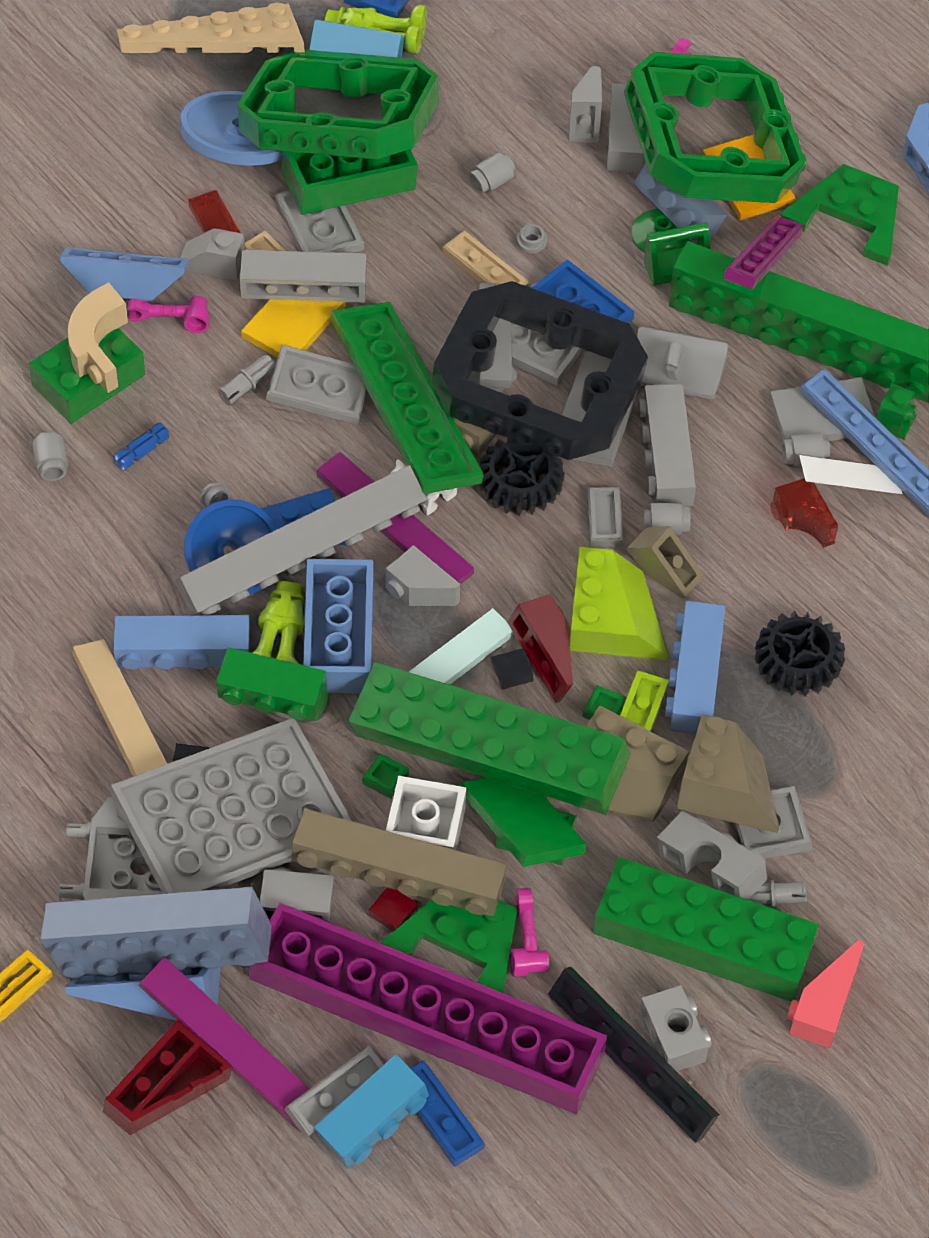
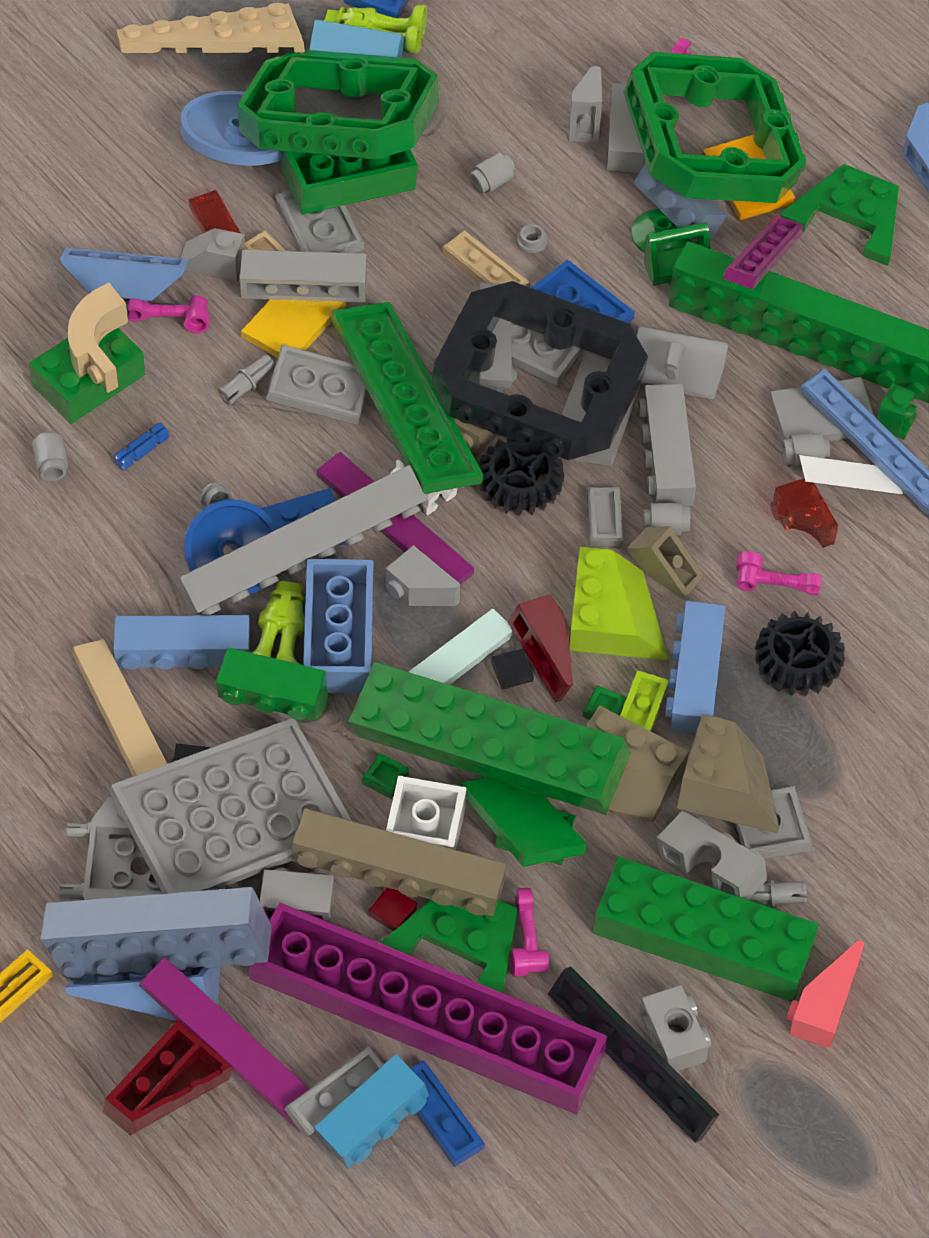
none -> dark pink brick [736,551,822,595]

